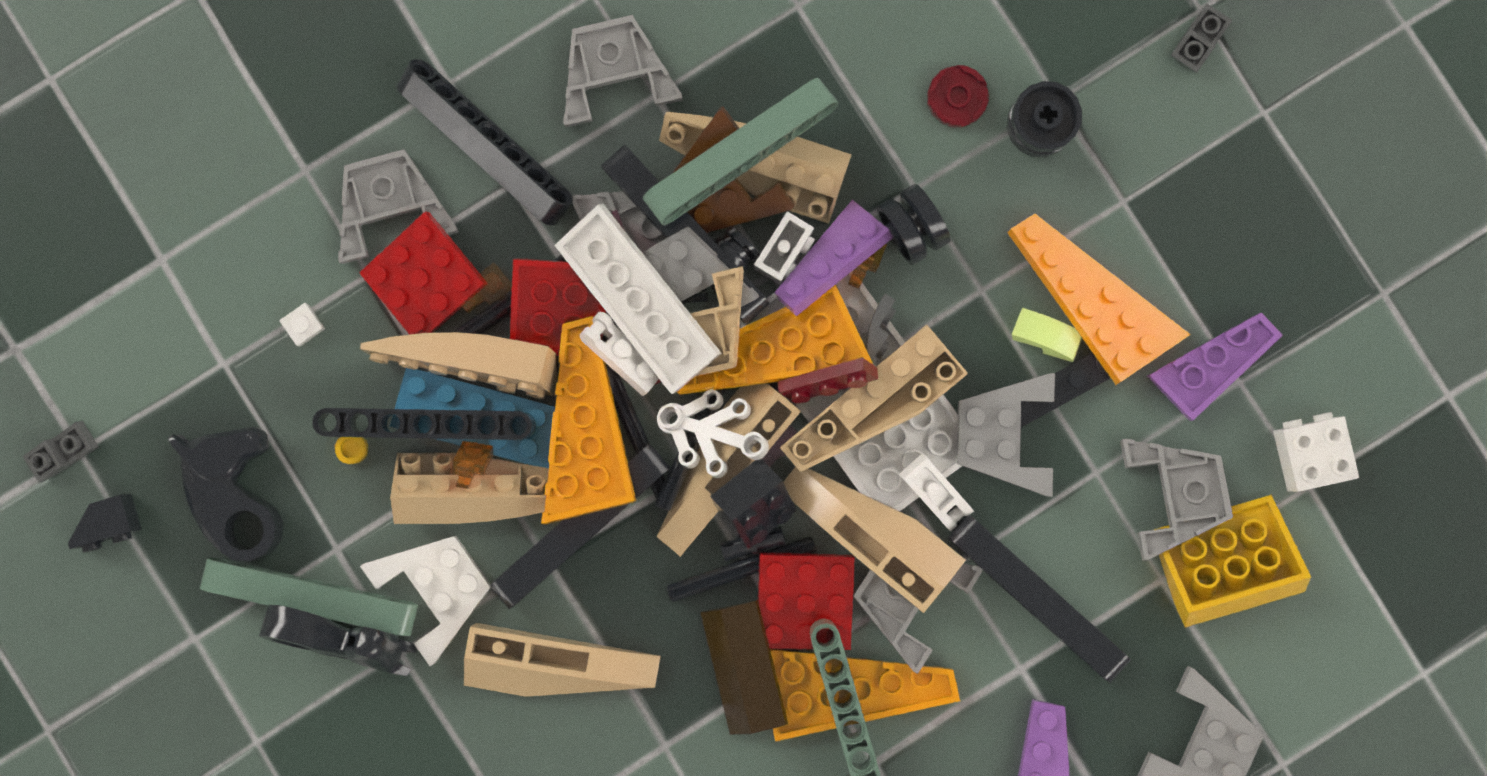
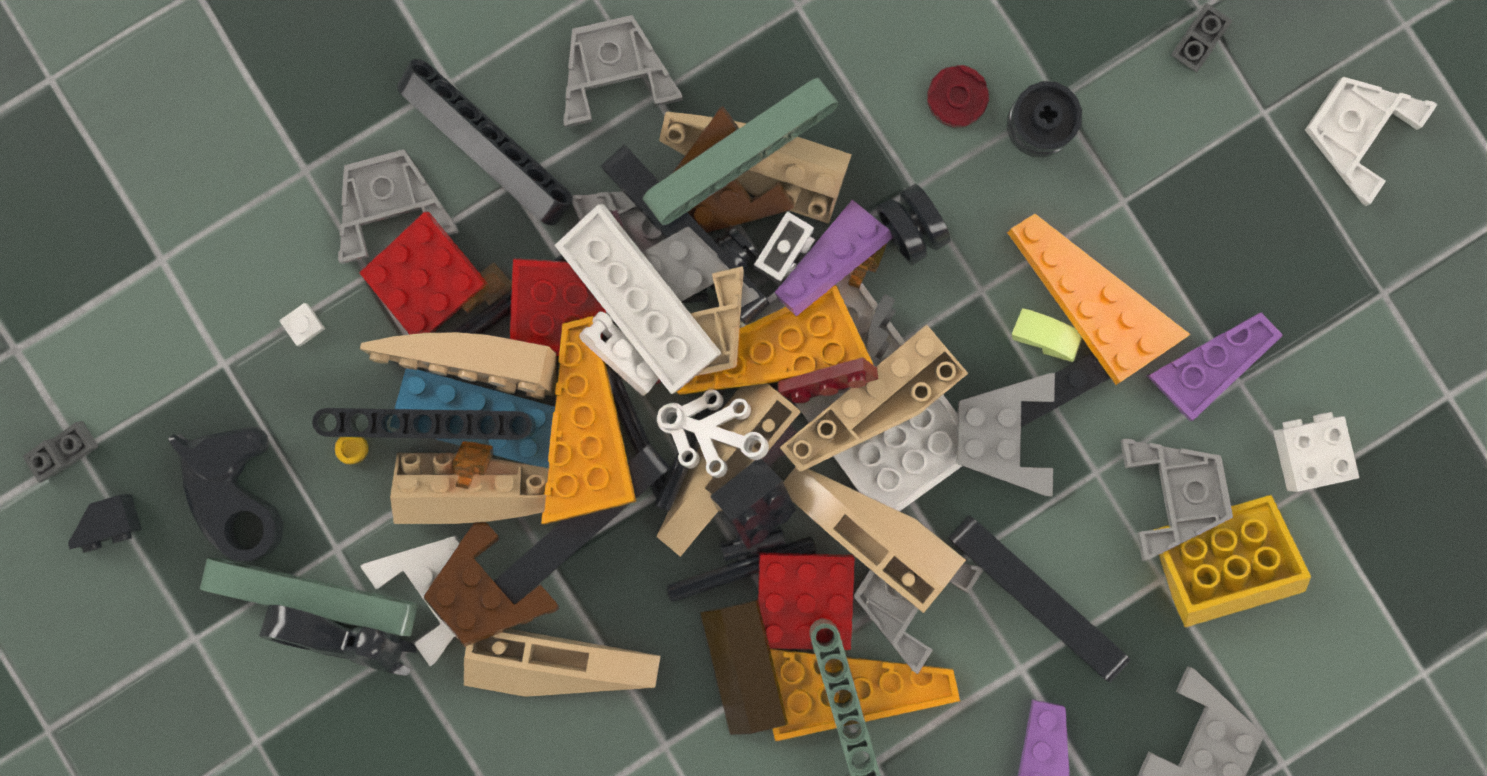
white plate [899,453,974,532] -> none
none -> reddish brown wing [424,522,559,647]
none -> white wing [1305,77,1437,206]

